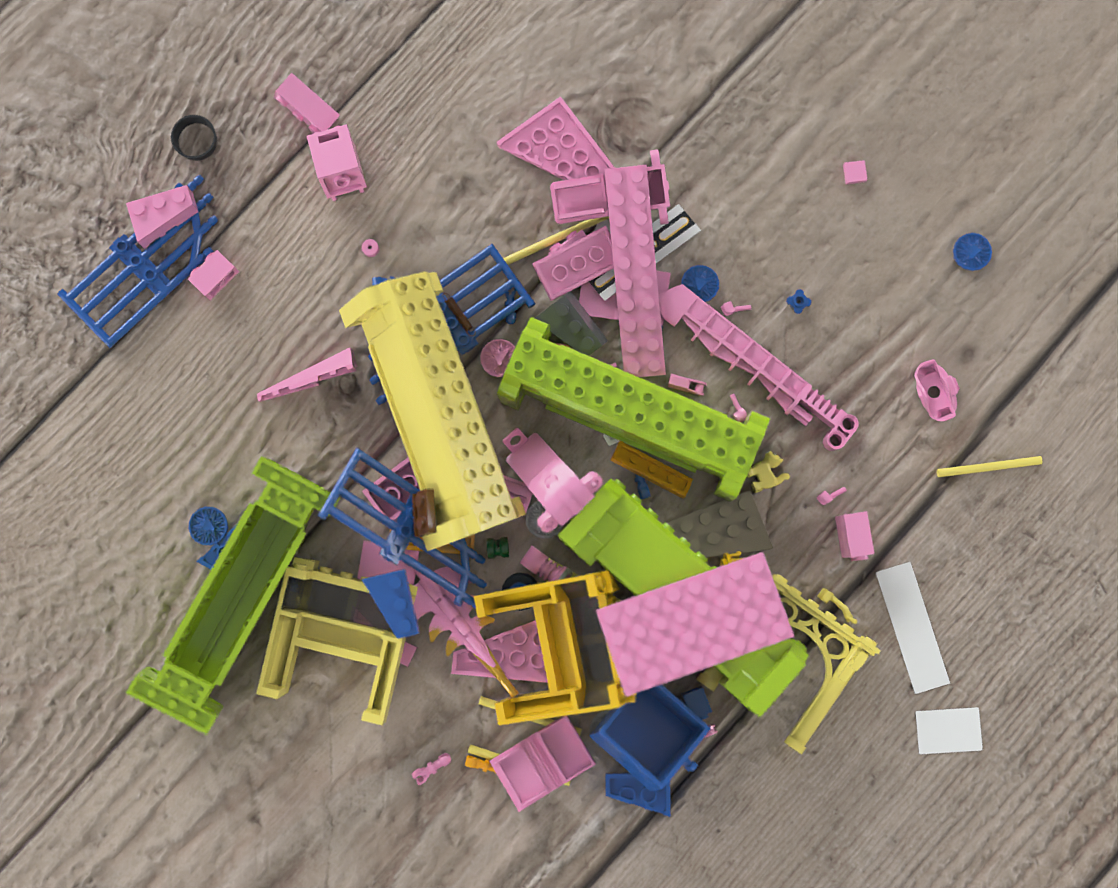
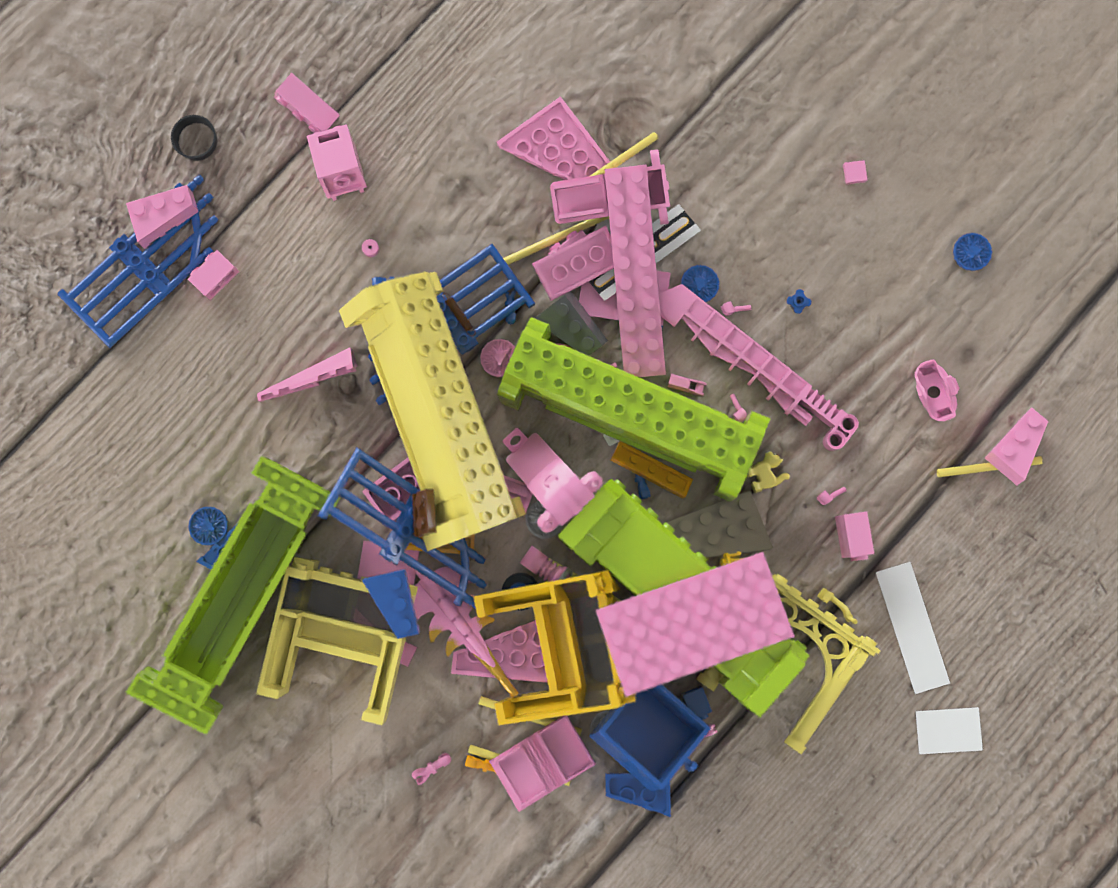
dark green wheel [486,537,509,559] -> none
none -> light yellow piece [590,132,658,176]
none -> bright pink wedge [985,408,1048,486]

